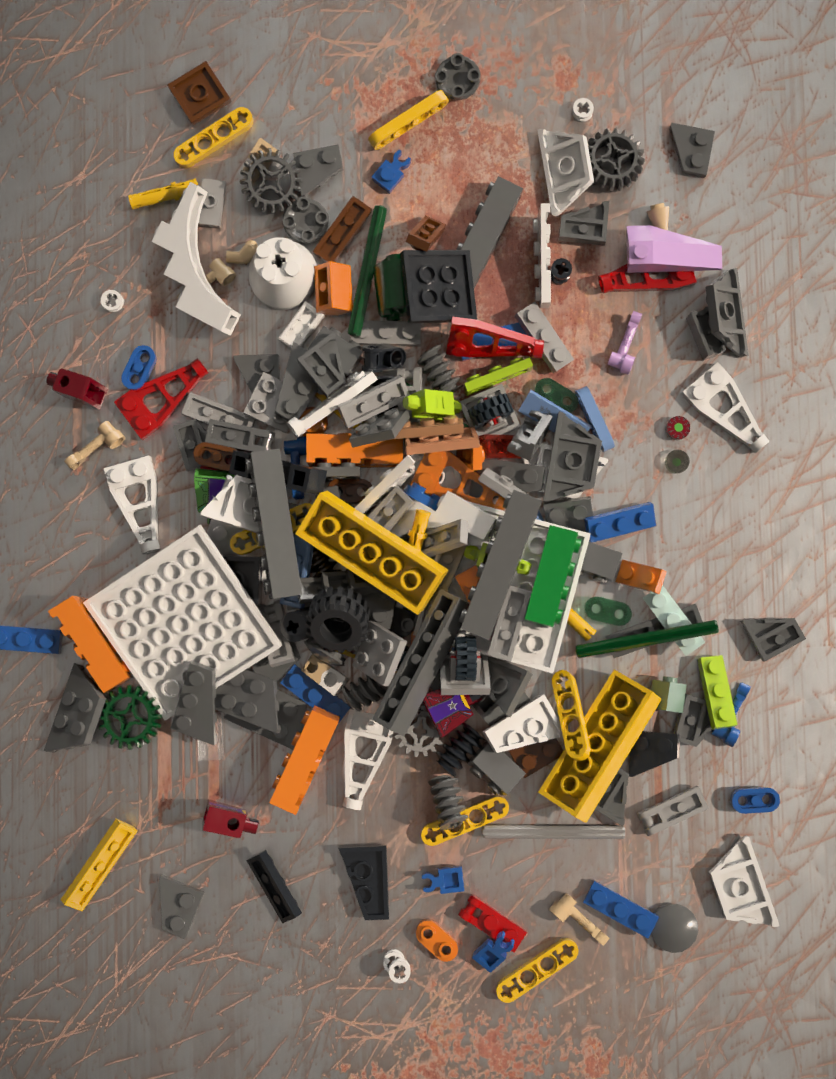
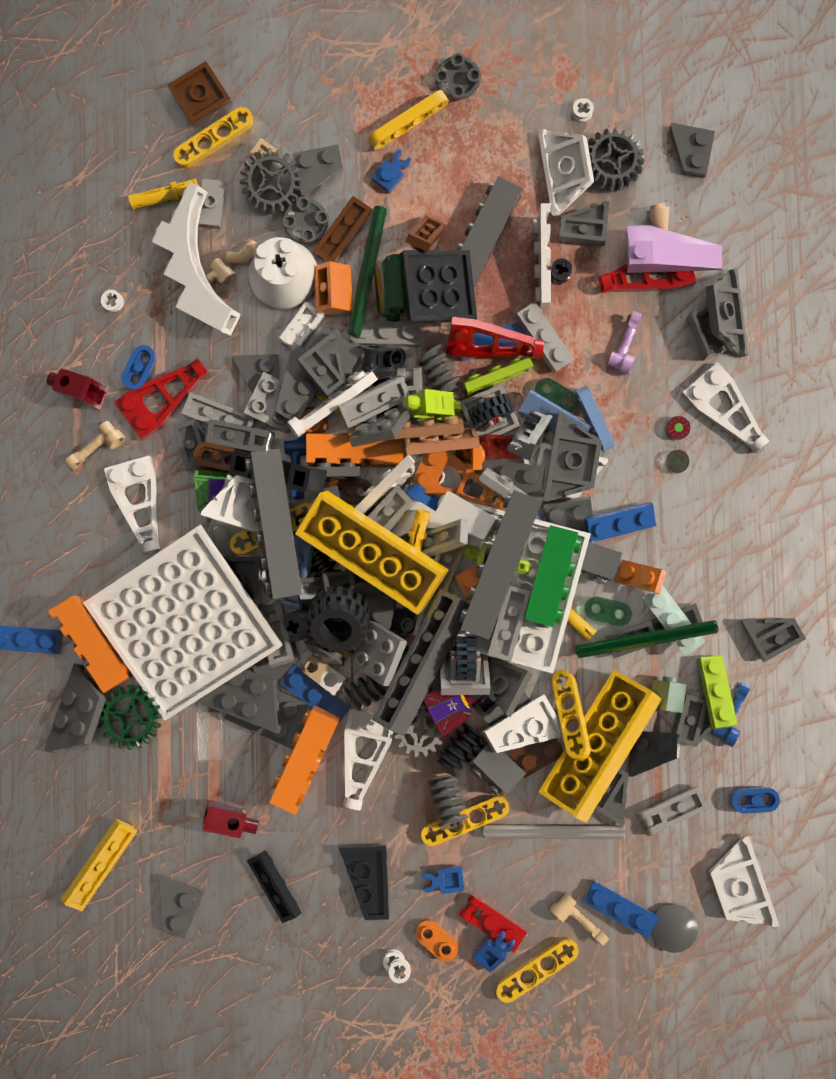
dark grey wing [170,661,217,745] -> none

